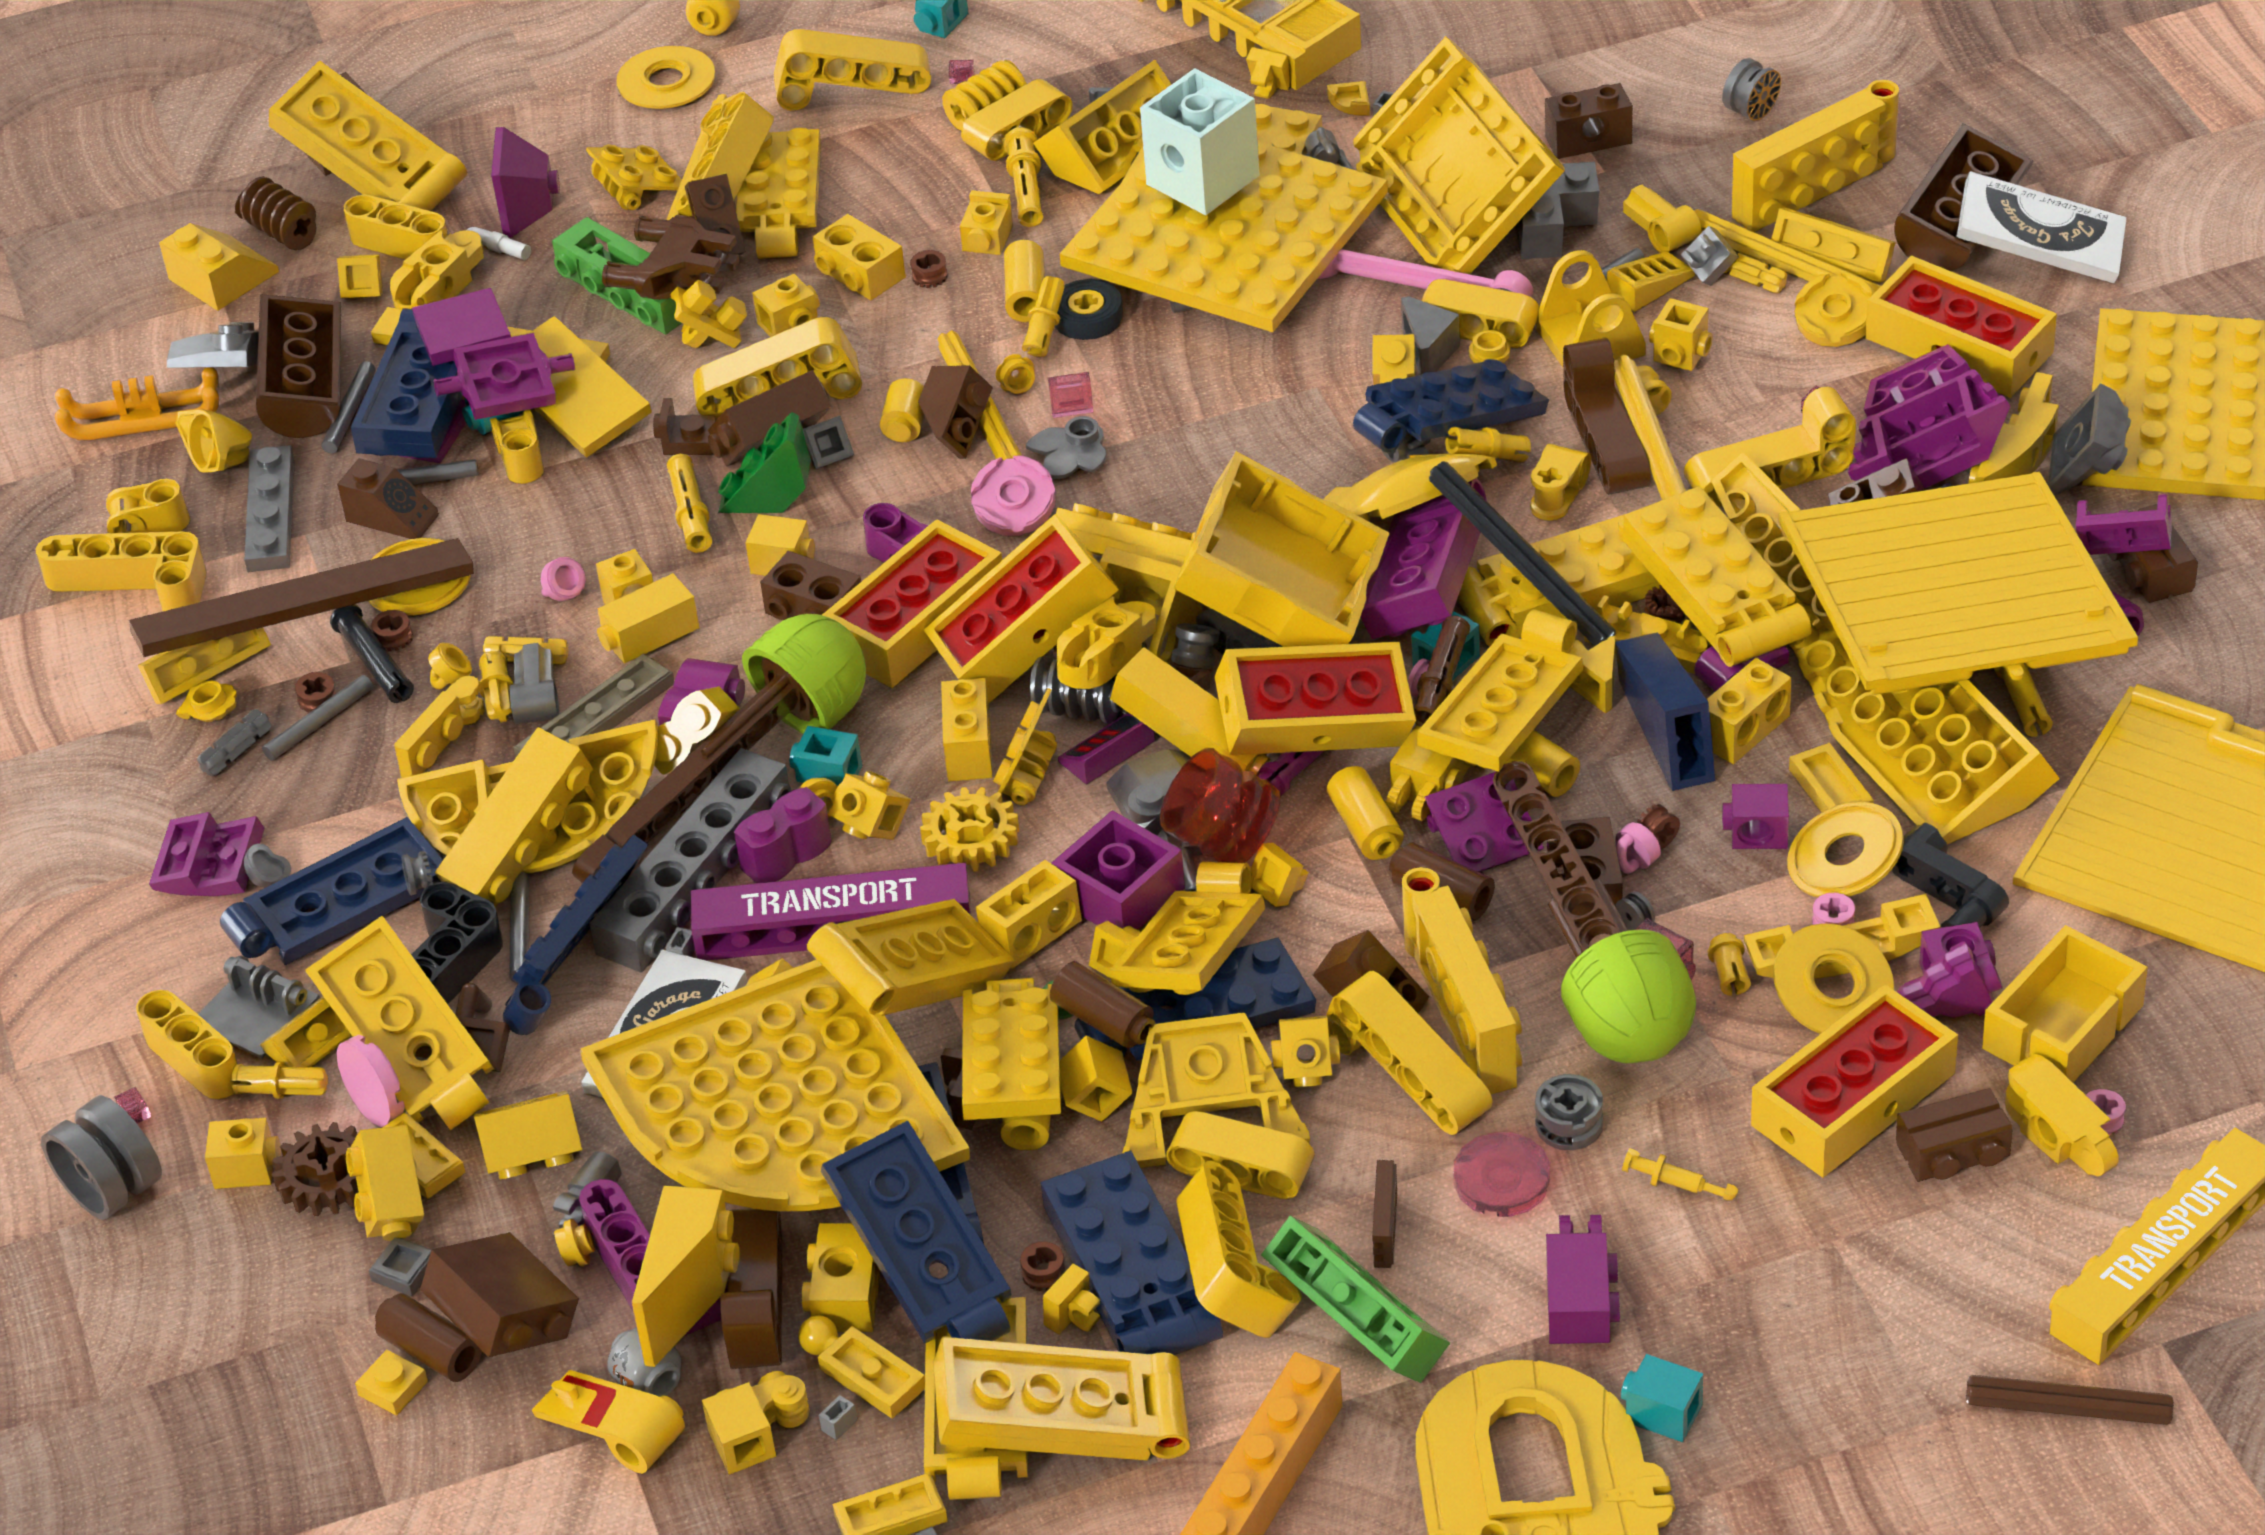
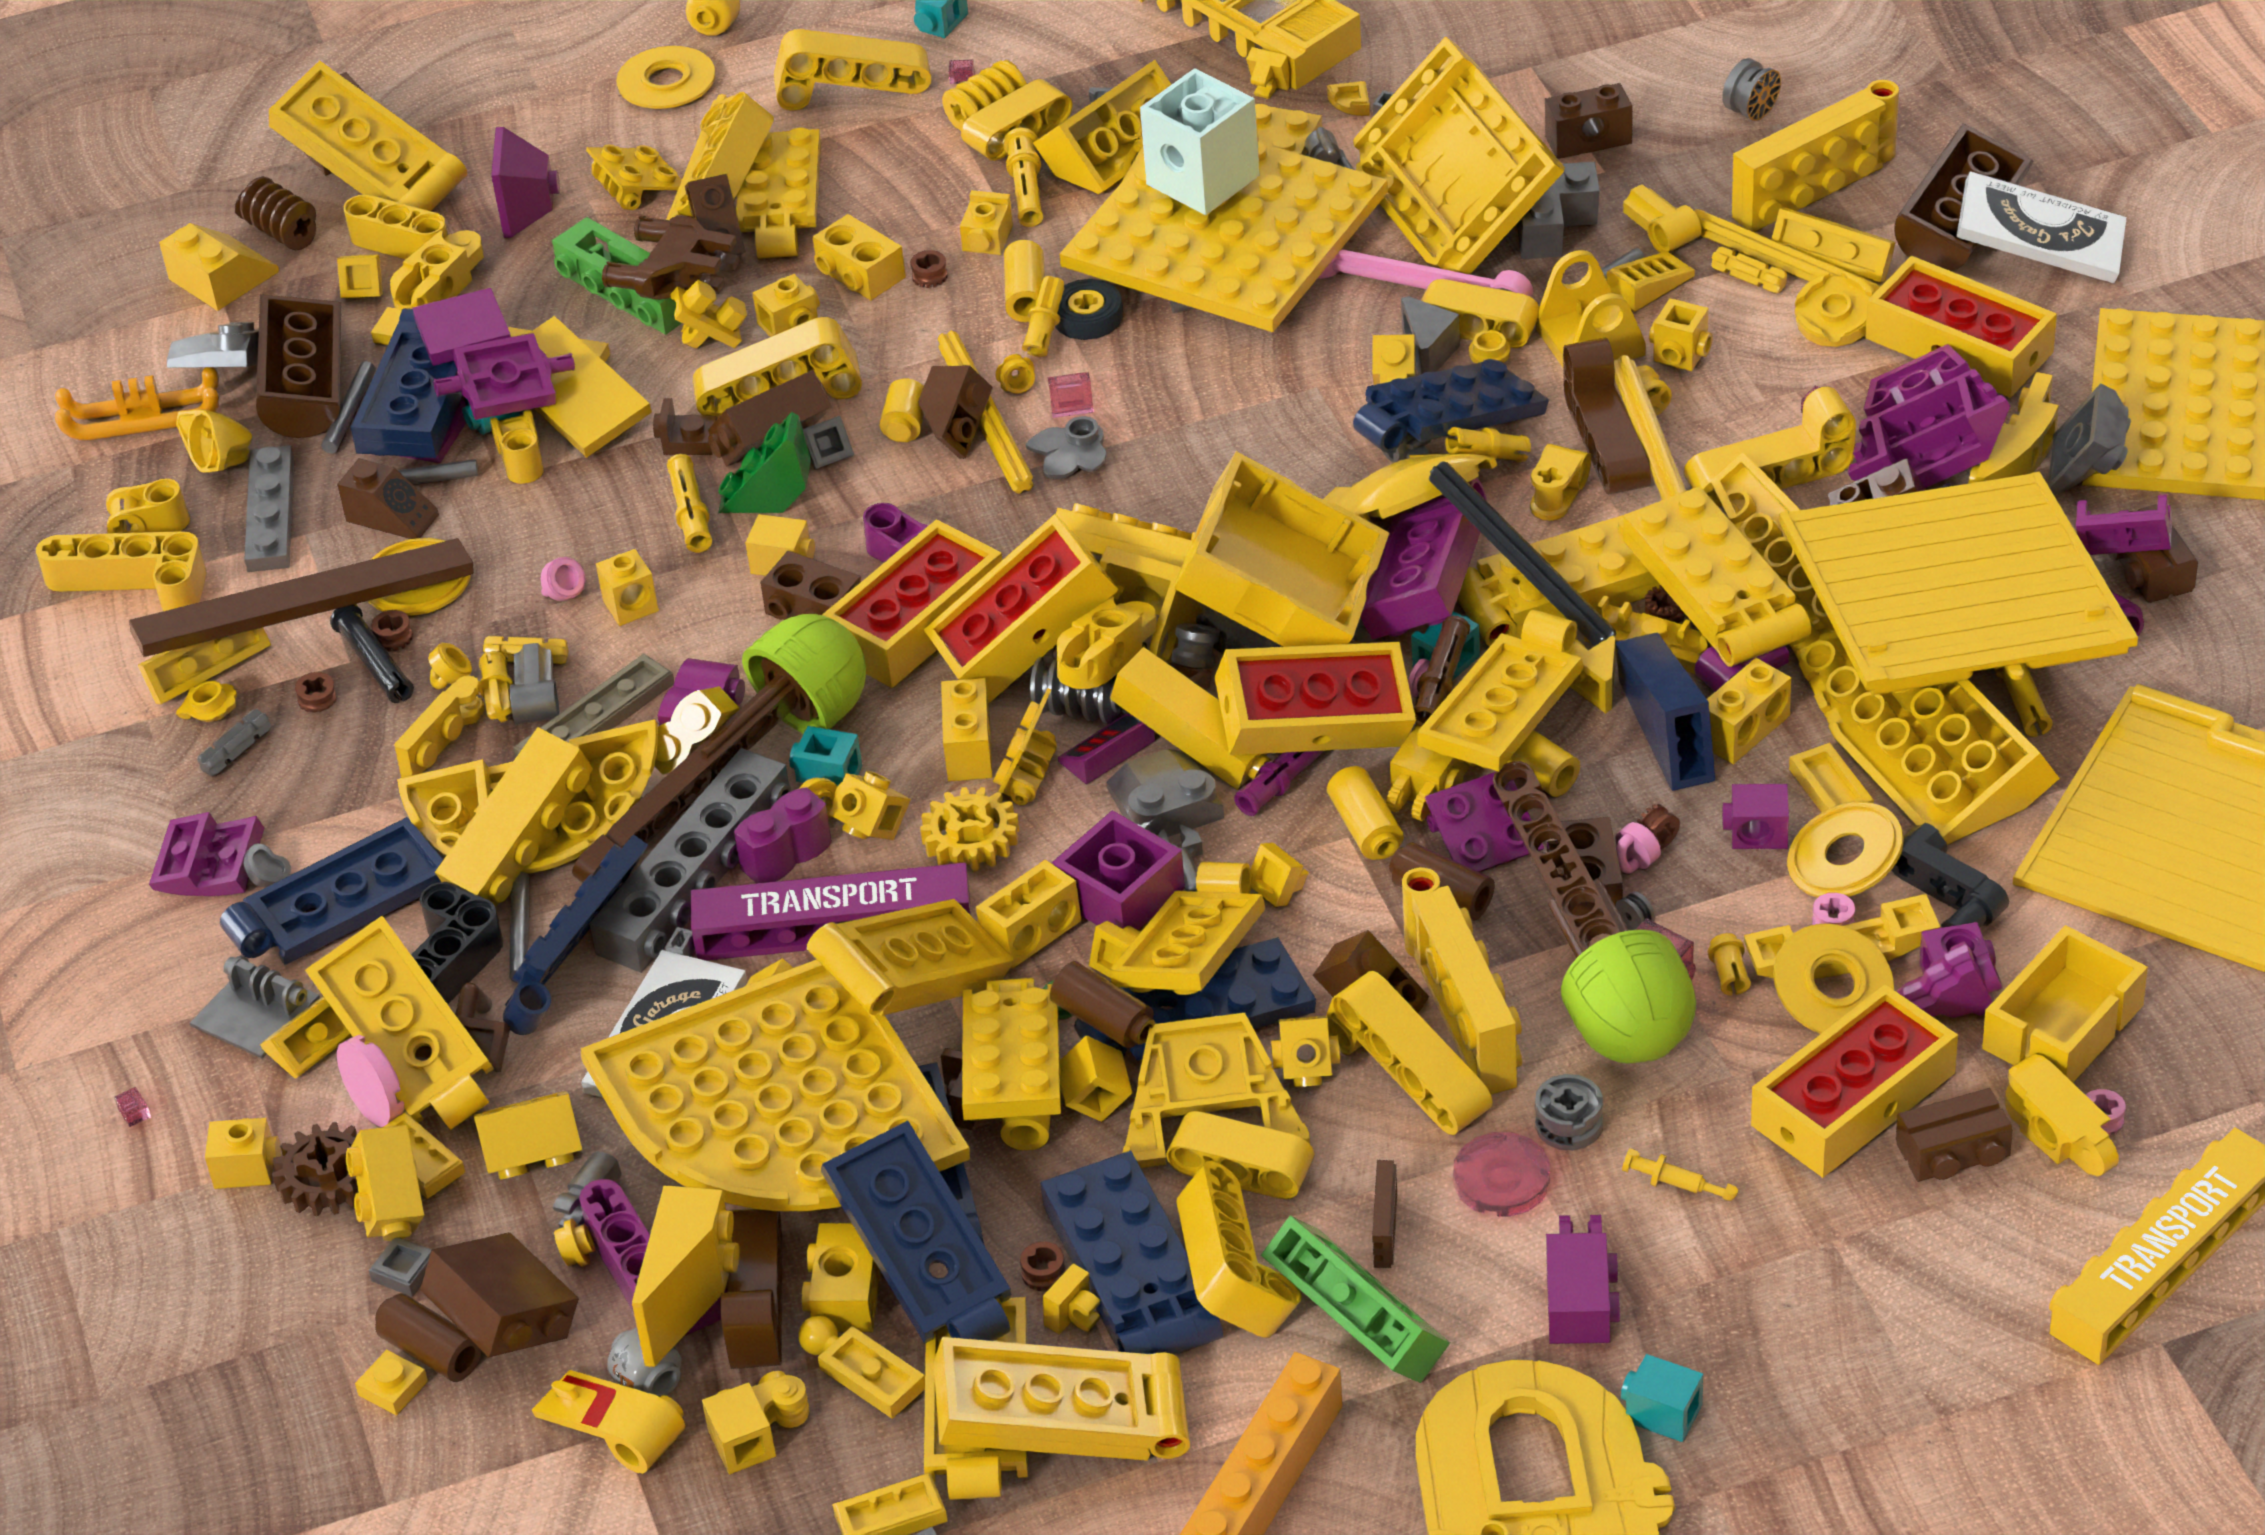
flat silver wheel [41,1095,162,1220] -> none
yellow beam [136,990,240,1099] -> none
yellow axle [232,1062,329,1099] -> none
flat silver bar [262,675,373,761] -> none
flat silver bush [402,851,433,895] -> none
white piece [467,227,531,260] -> none
yellow brick [597,573,700,664] -> none
light grey piece [819,1395,857,1440] -> none
bright pink tile [971,456,1056,536] -> none
clear red wheel [1160,748,1280,863] -> none
flat silver tile [1681,226,1739,286] -> none
reddish brown axle [1966,1375,2174,1425] -> none

